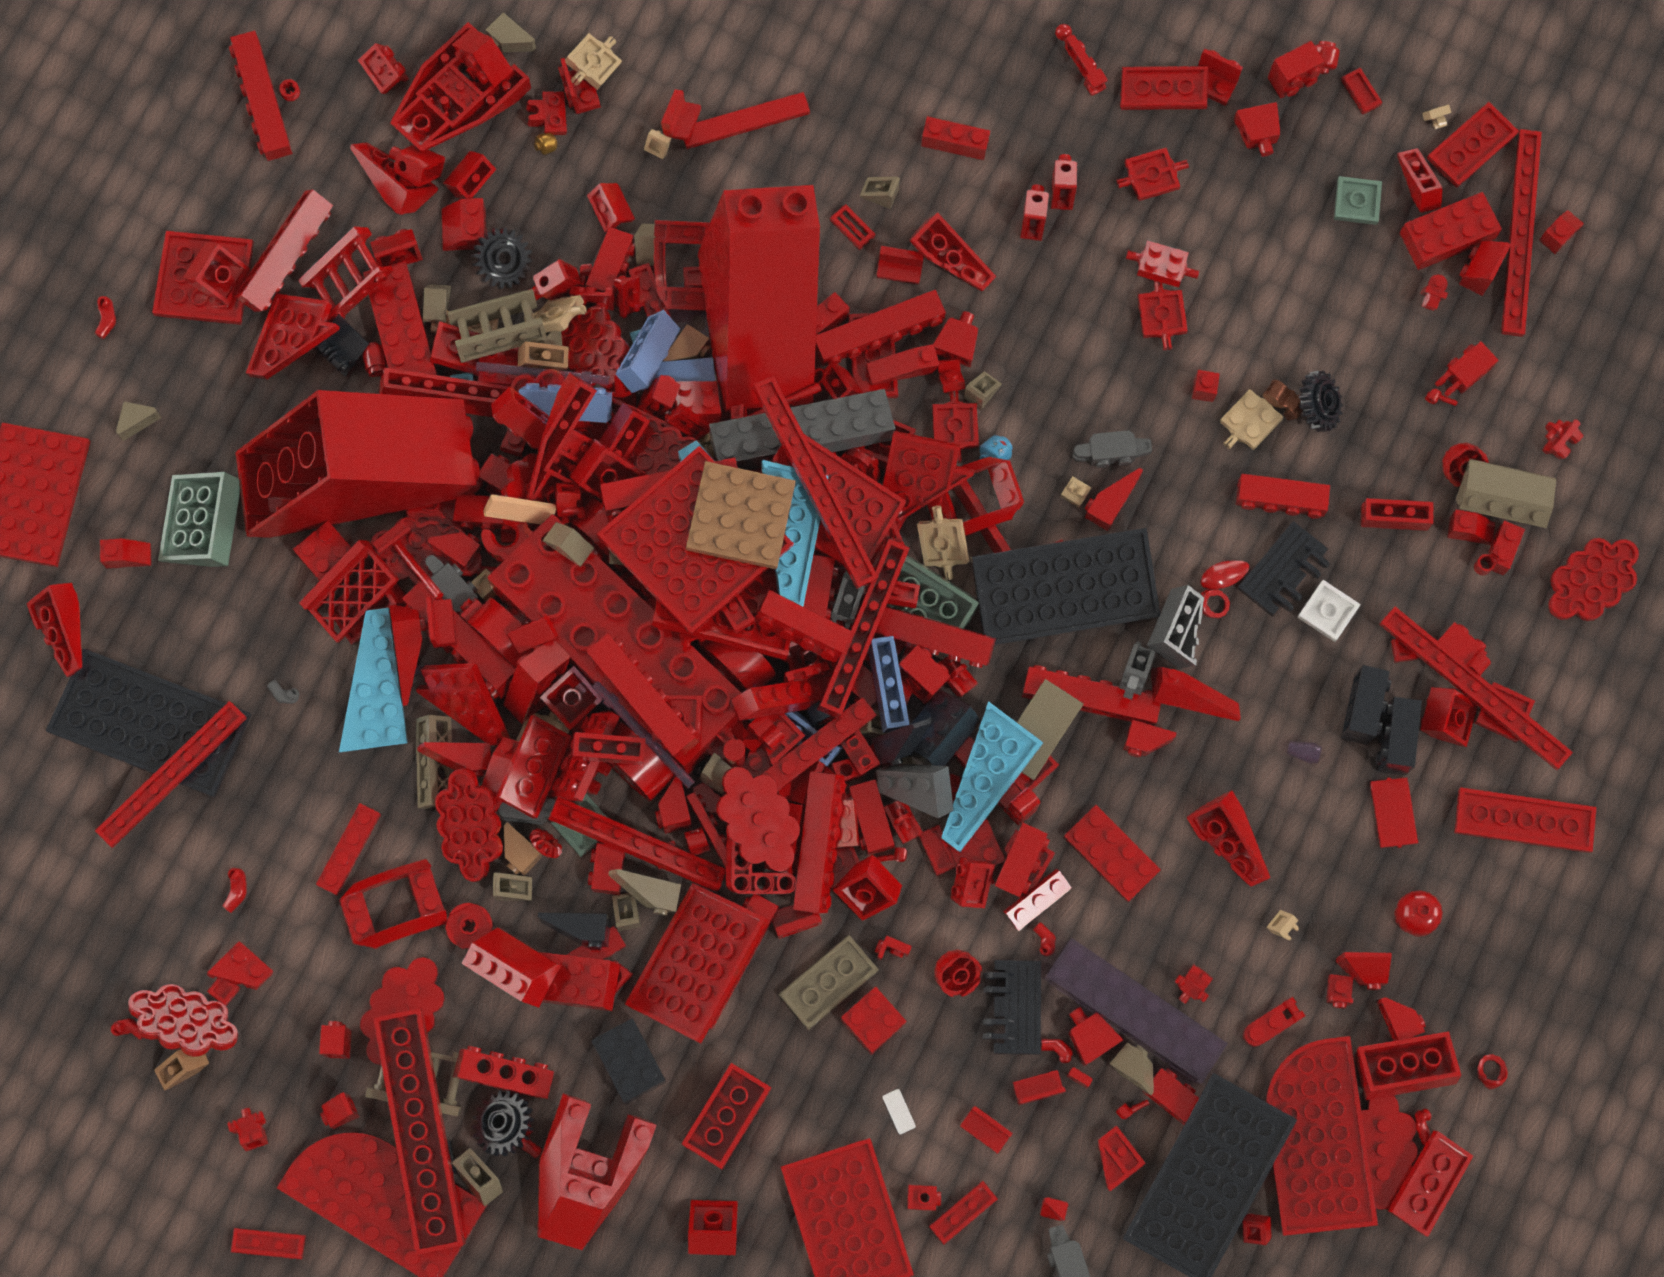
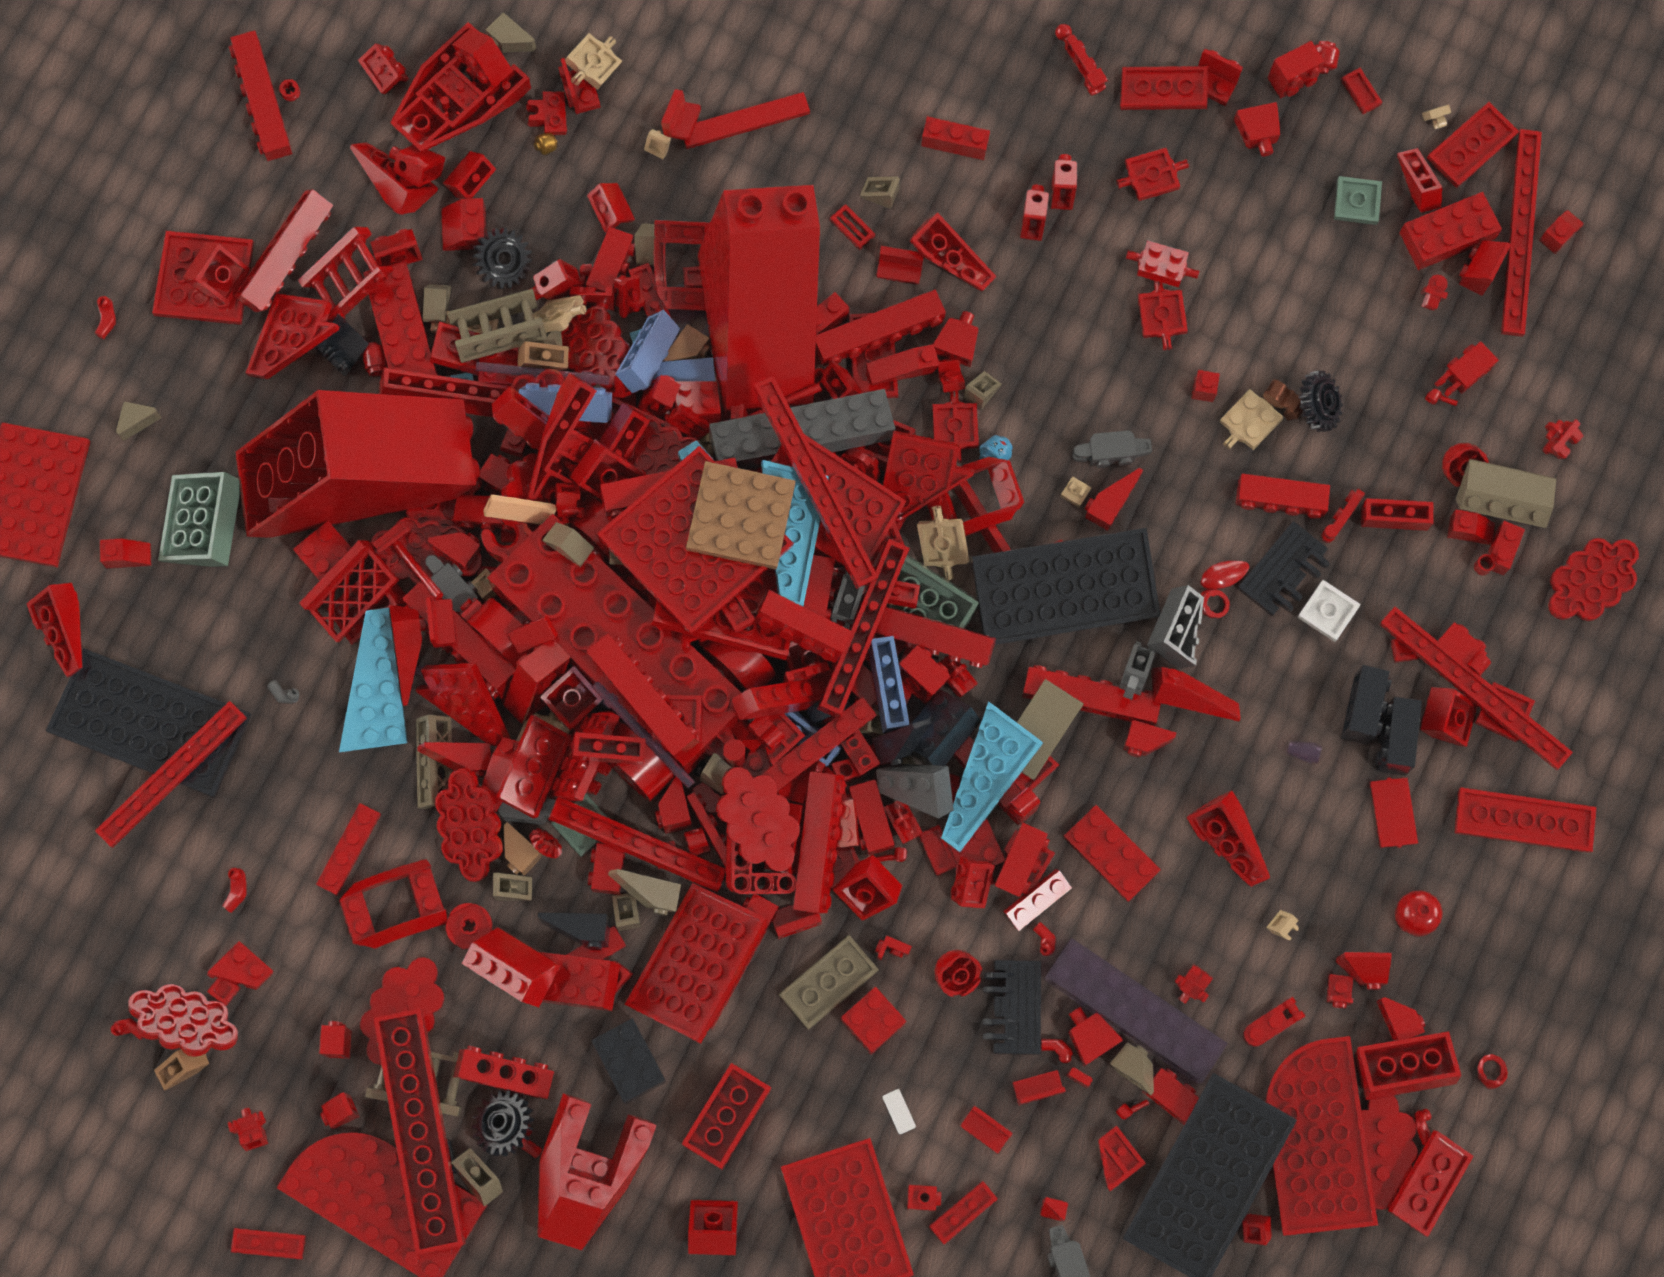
none -> red plate [1321,488,1365,543]

